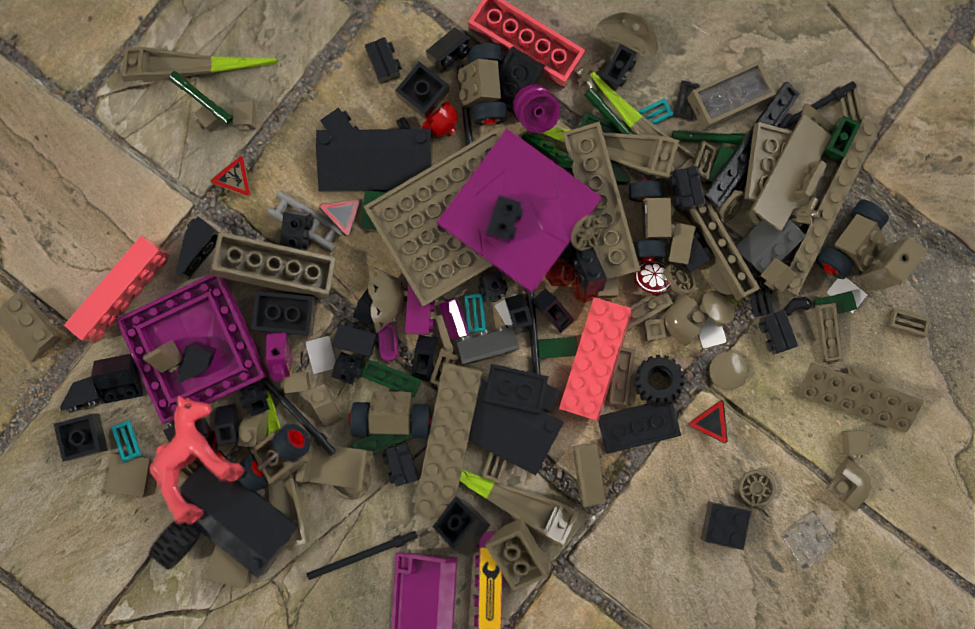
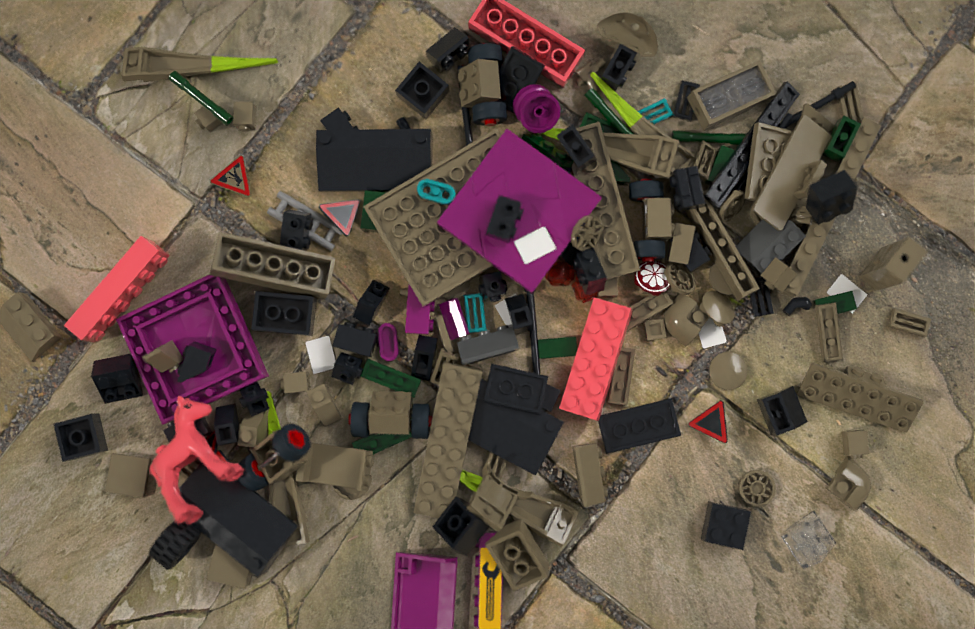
black slope [60,377,102,413] -> none
teal tile [111,420,143,463] -> none
black slope [175,216,219,280] -> none
black bar [260,378,337,456] -> none
magenta torso [266,332,293,381] -> none
black bar [306,531,418,580] -> none
black brick [364,37,402,84] -> none
dark tan piece [368,266,405,333] -> none
black brick [382,442,419,487] -> none
red cylinder [421,100,458,138] -> none
black slope [531,288,574,333] -> none
black tyre [634,355,685,407] -> none
black brick [759,310,798,354] -> none
brick [816,199,889,279] -> none
none -> teal plate [417,179,456,205]
none -> dark tan piece [466,460,534,531]
none -> white sticker [514,227,556,264]
none -> black brick [557,124,597,171]
none -> black slope [757,386,808,436]
none -> black brick [806,169,858,225]

